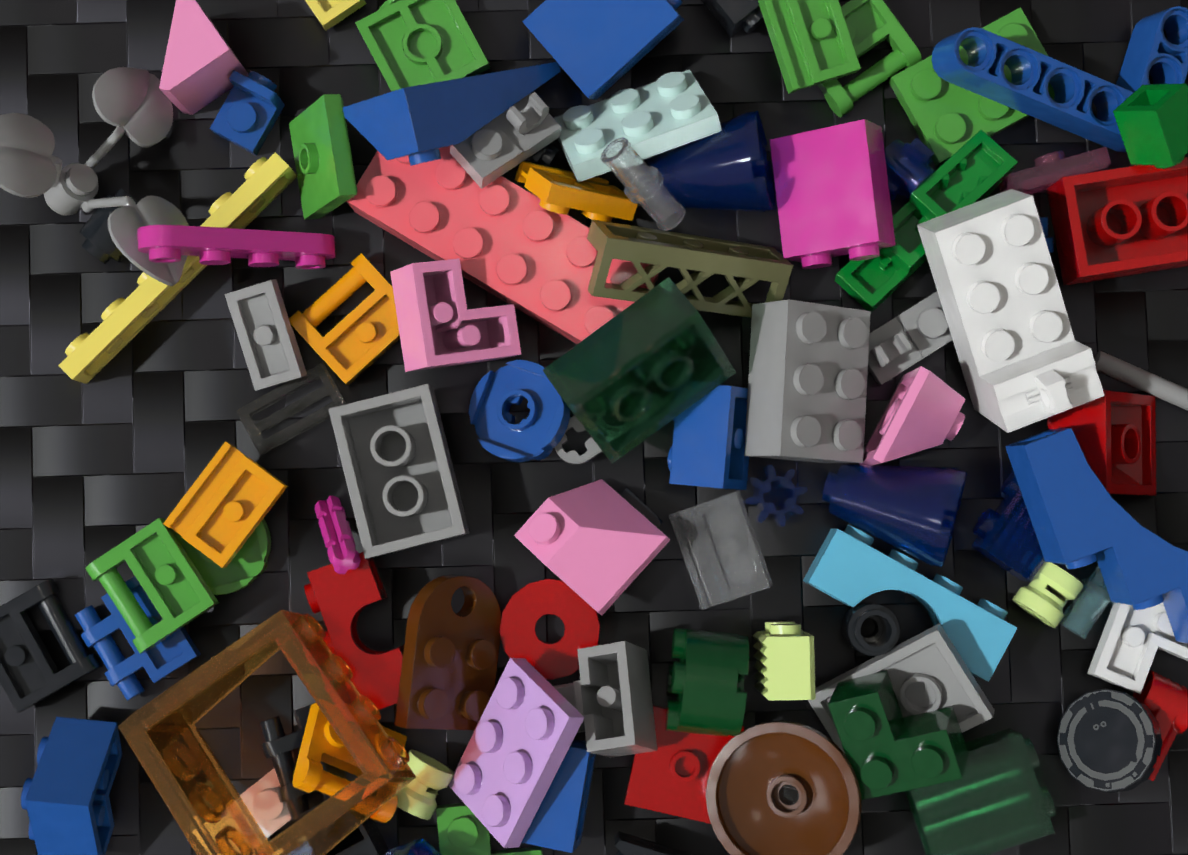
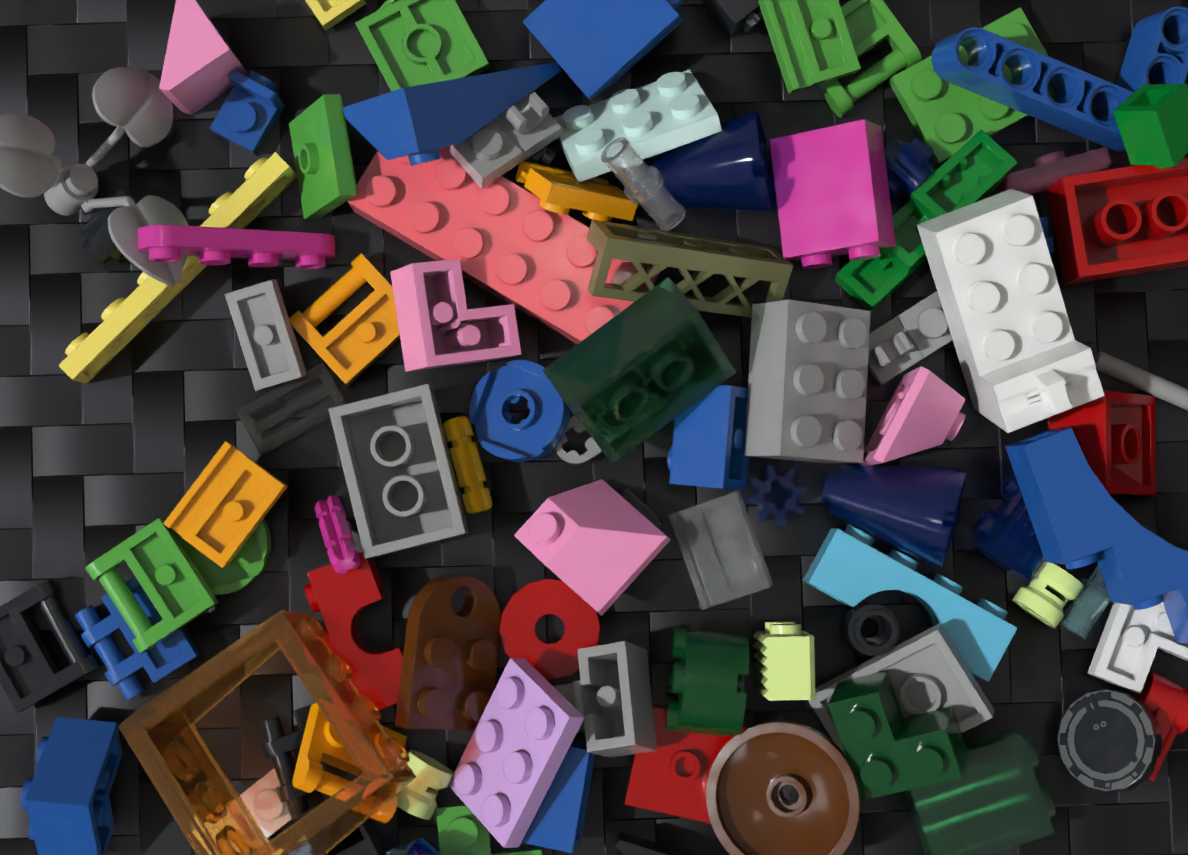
none -> yellow axle [443,416,493,514]

